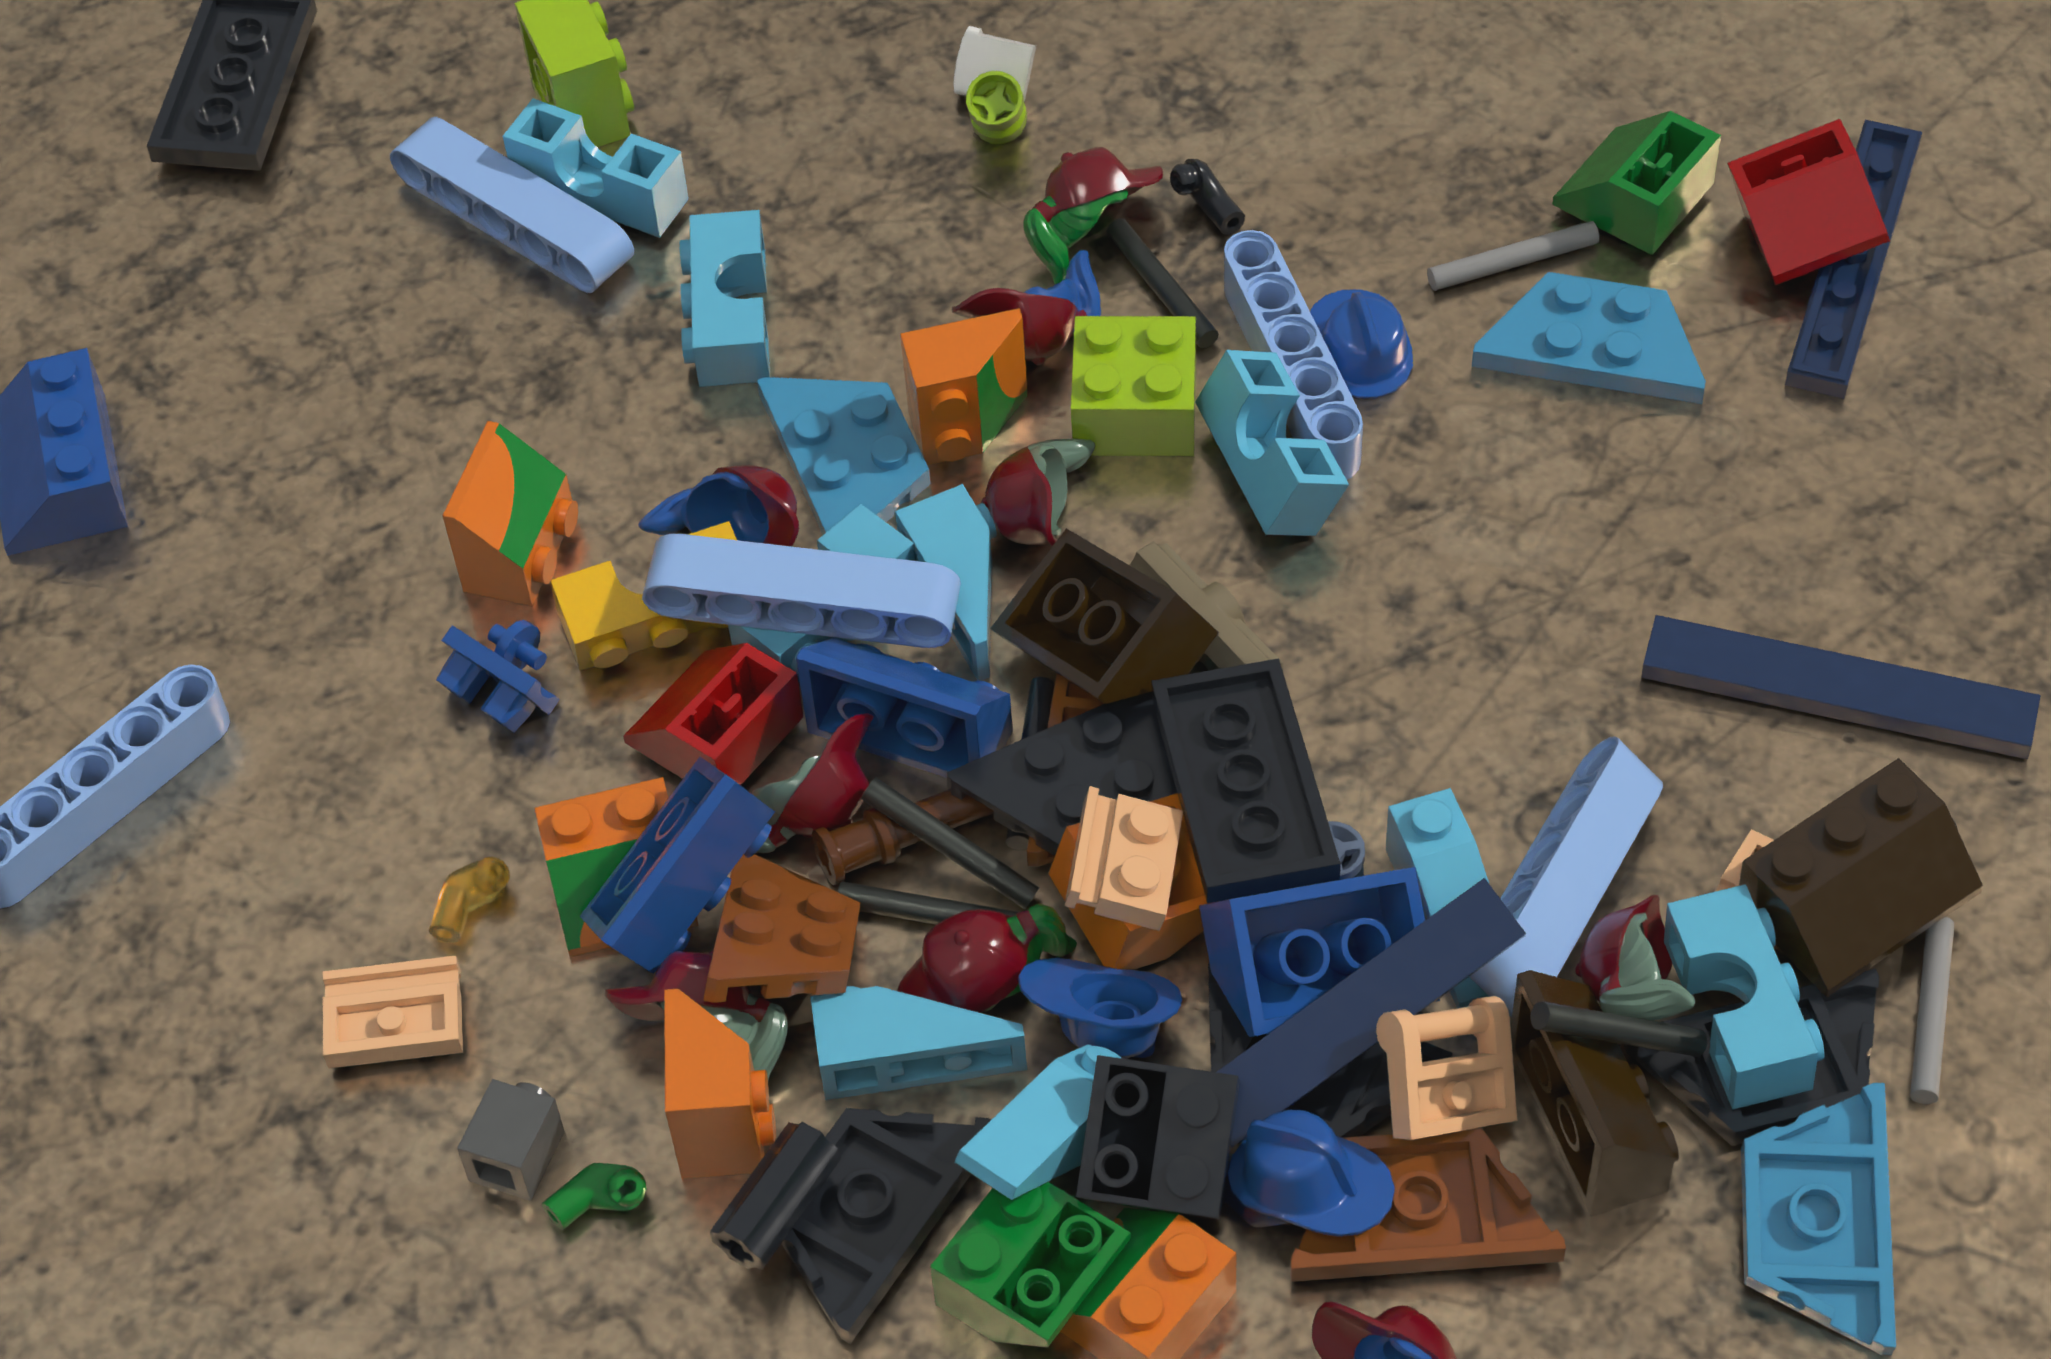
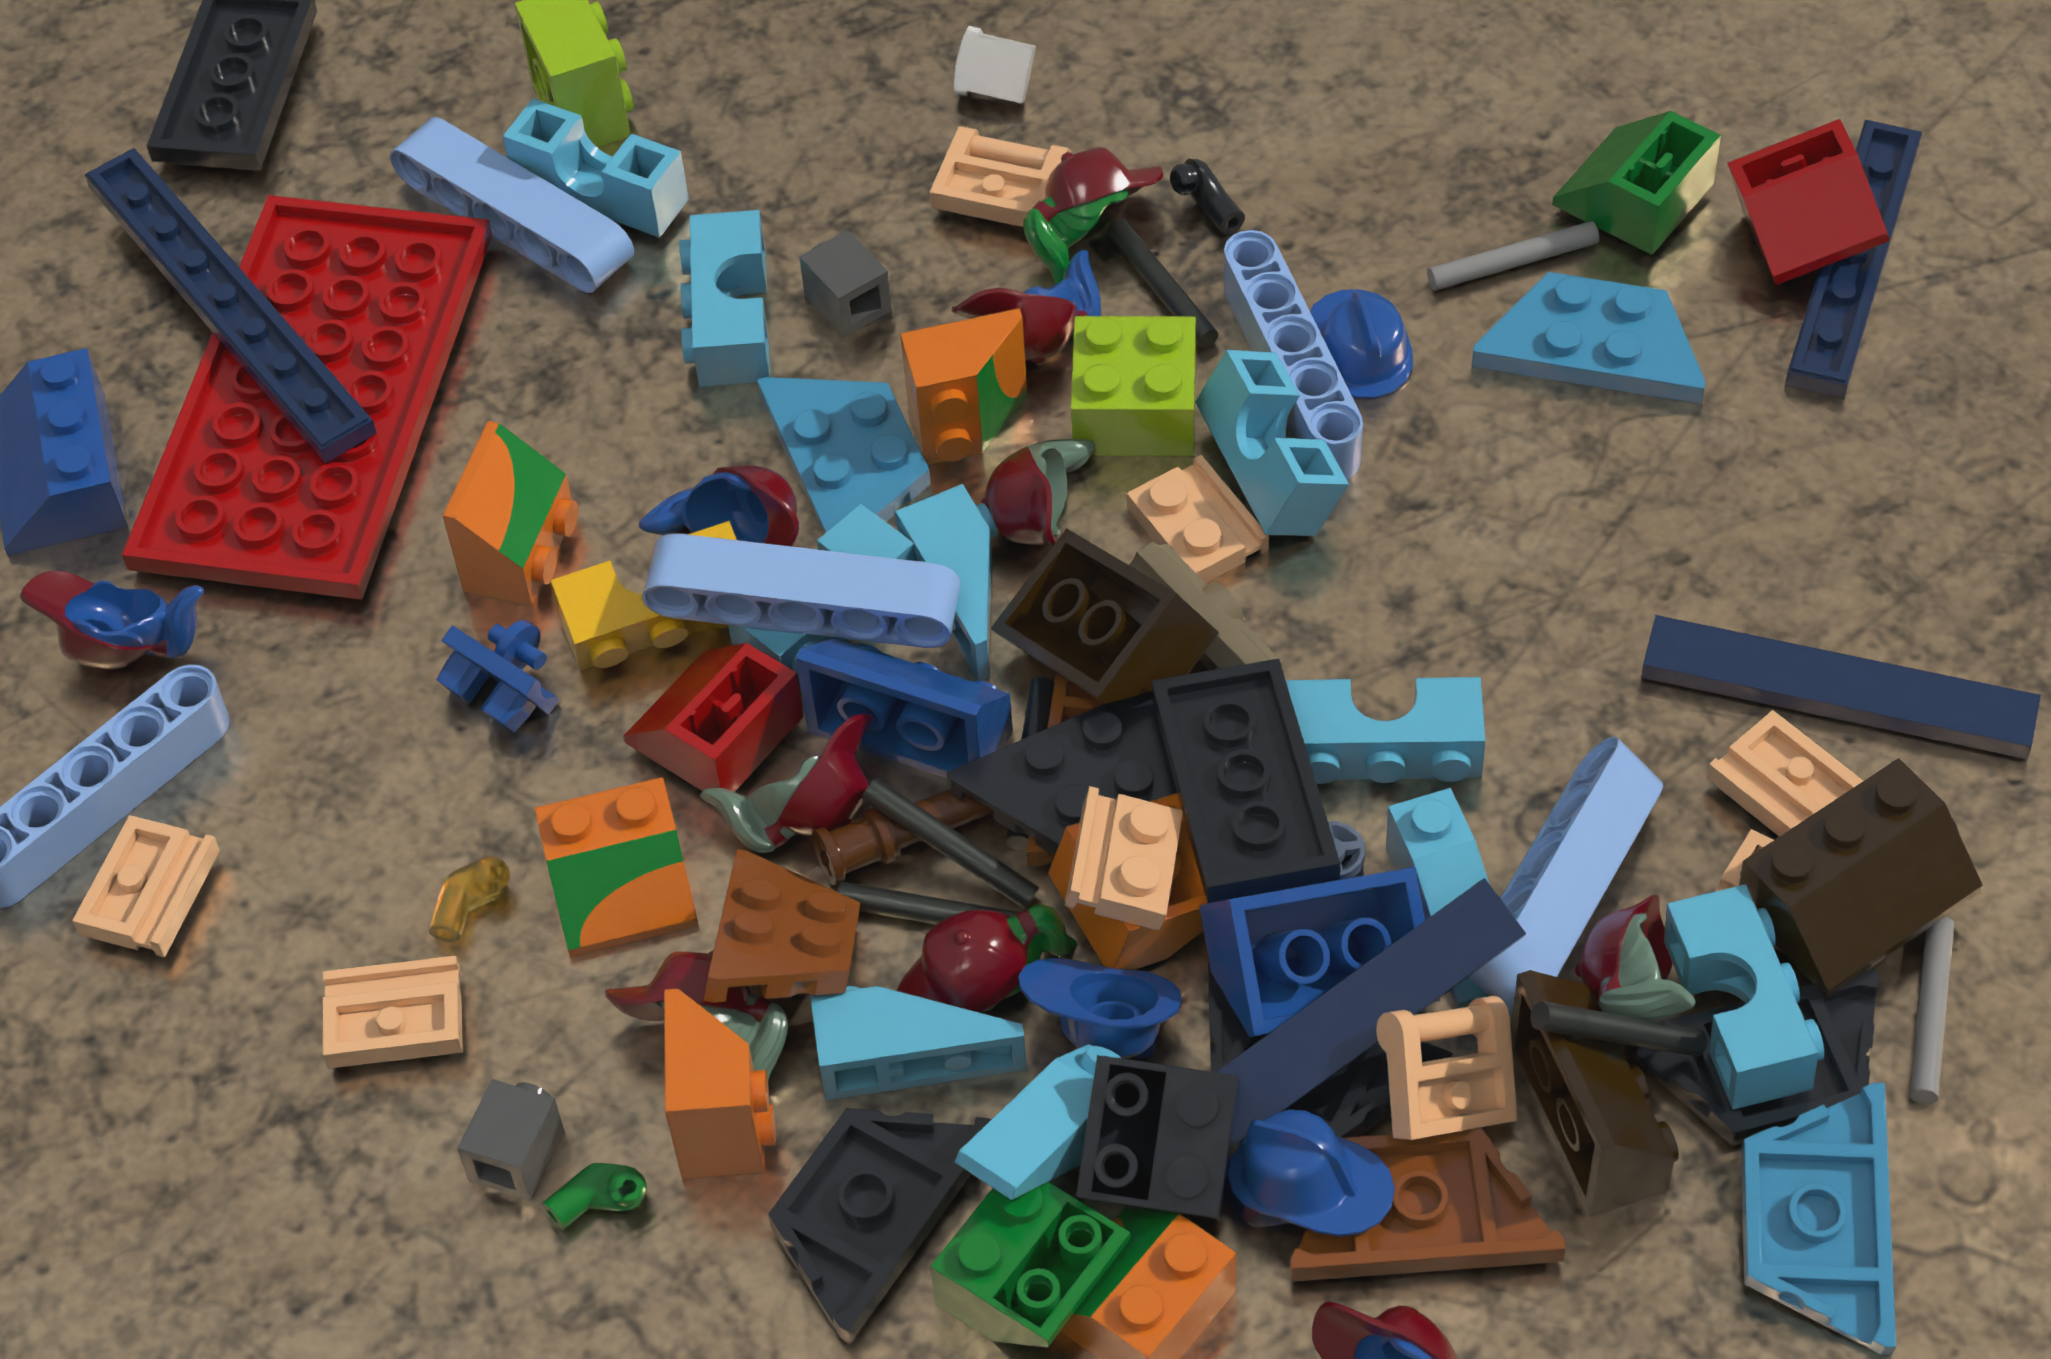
blue slope [580,756,775,974] -> none
black axle [710,1122,840,1270] -> none
lime wheel [966,71,1027,144] -> none
none -> hair [20,571,204,670]
none -> light nougat plate [72,815,220,957]
none -> dark blue tile [84,148,377,463]
none -> red plate [122,195,492,600]
none -> dark grey brick [799,230,892,338]
none -> light nougat plate [929,126,1071,227]
none -> light nougat plate [1126,455,1269,583]
none -> medium azure arch [1286,677,1485,784]
none -> light nougat plate [1706,710,1863,837]

